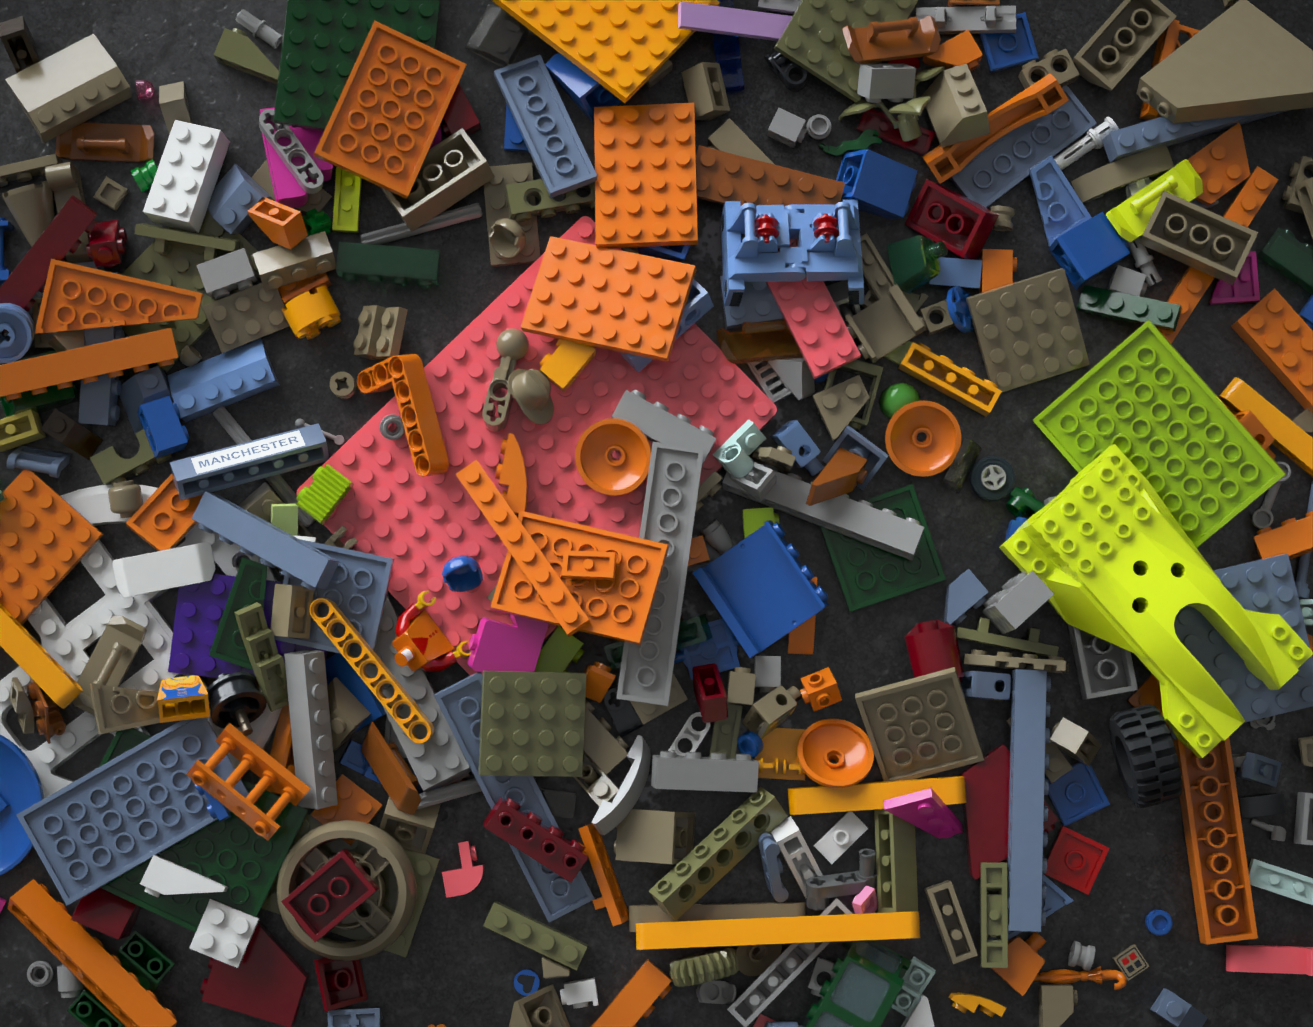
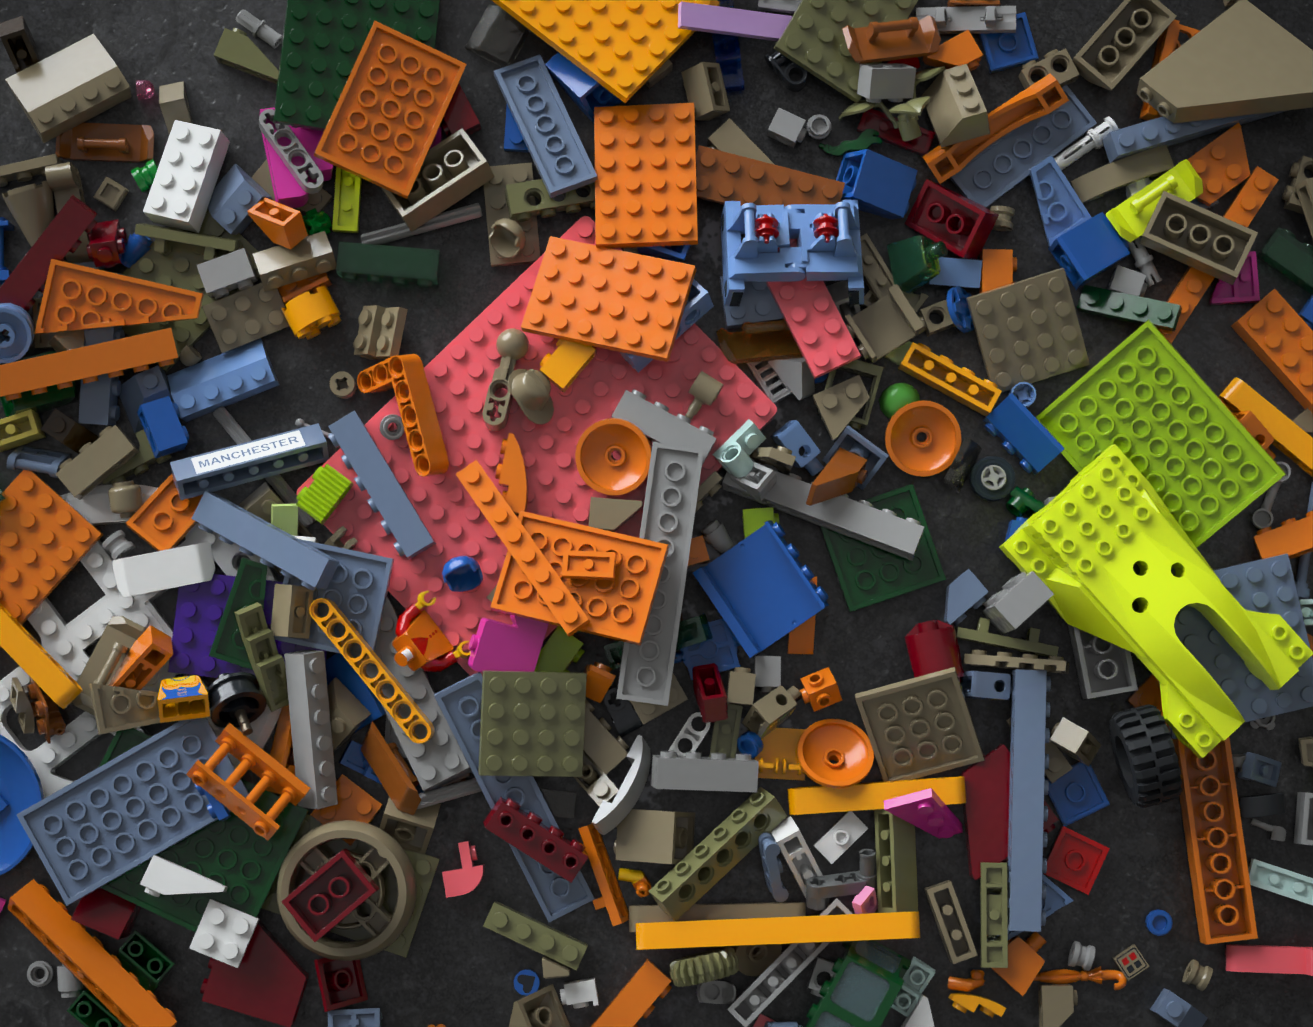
none -> dark tan brick [56,425,140,500]
none -> light grey wheel [102,530,135,560]
none -> orange slope [108,625,173,690]
none -> blue cone [121,232,153,268]
none -> sand blue brick [328,410,436,560]
none -> dark tan slope [589,497,642,532]
none -> arm [618,868,651,897]
none -> dark tan piece [685,371,724,420]
none -> orange arm [948,969,985,992]
none -> blue slope [983,393,1065,475]
none -> medium blue wheel [1008,382,1036,408]
none -> dark tan wheel [1182,959,1213,991]

